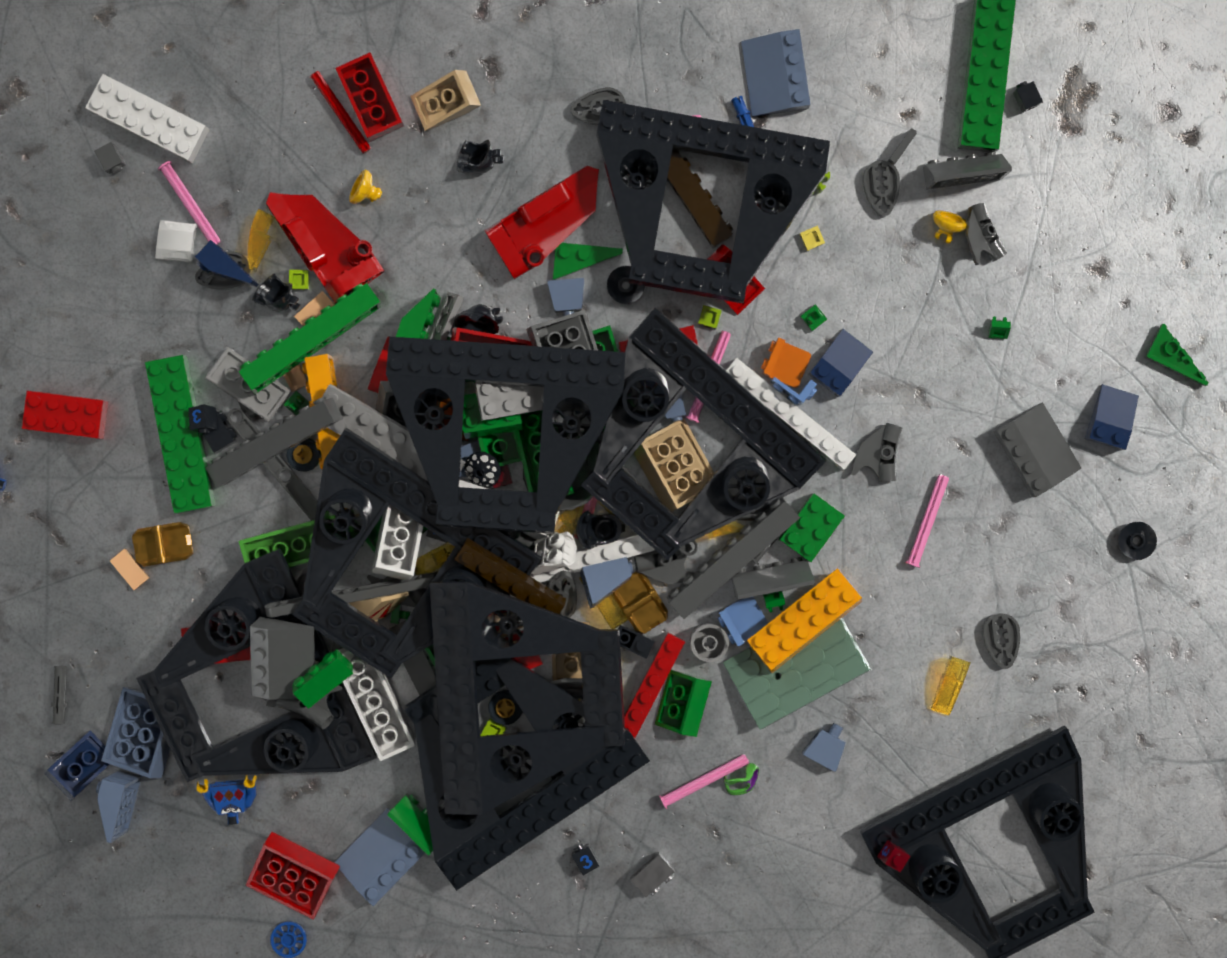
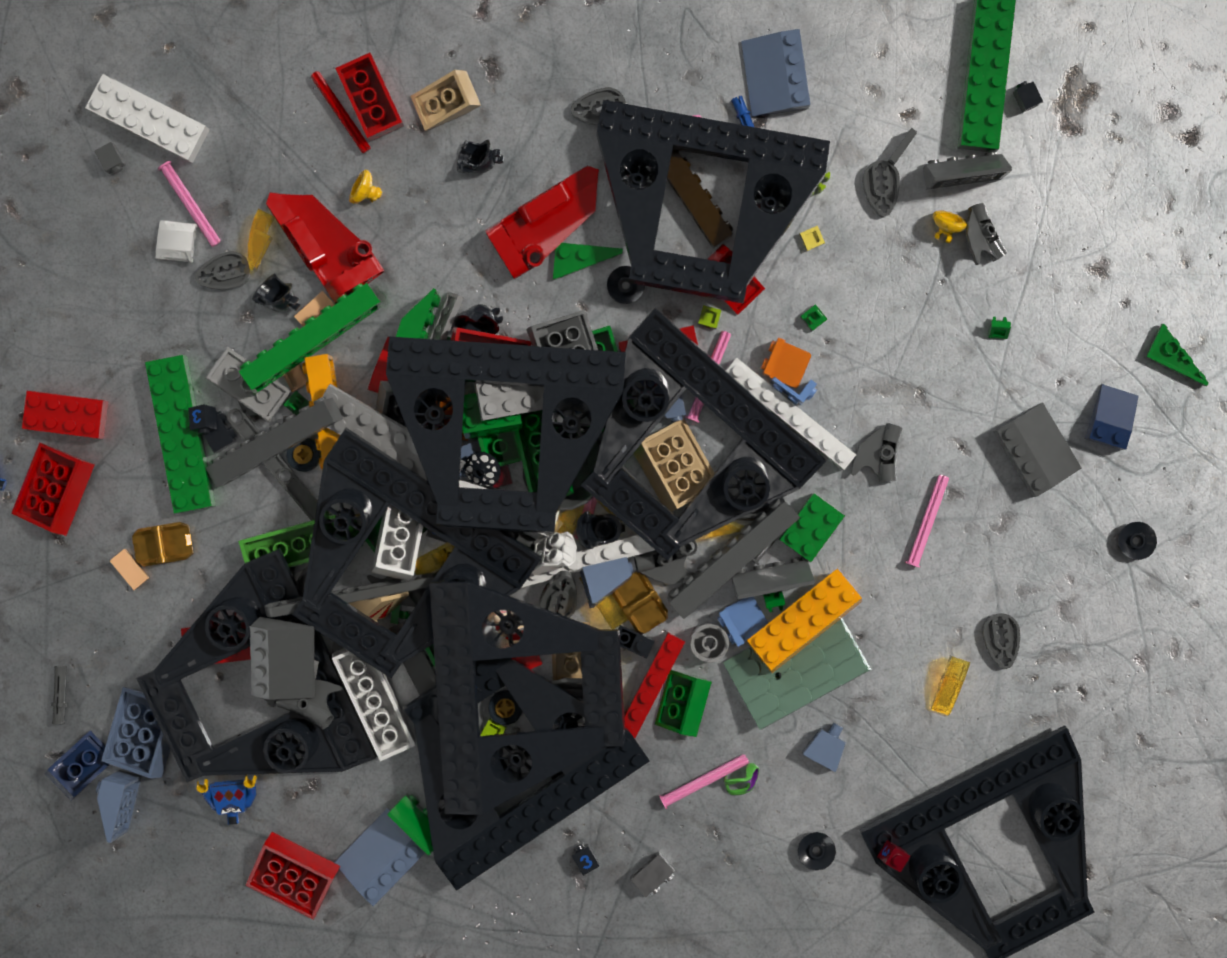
dark blue slope [195,240,259,287] -> none
blue wheel [270,921,307,958] -> none
lime tile [289,270,309,290] -> none
green brick [293,649,353,709] -> none
dark brown brick [455,538,566,614] -> none
sand blue torso [548,278,584,316] -> none
dark blue slope [808,329,873,397] -> none
none -> red slope [11,442,95,536]
none -> black dish [797,832,836,871]

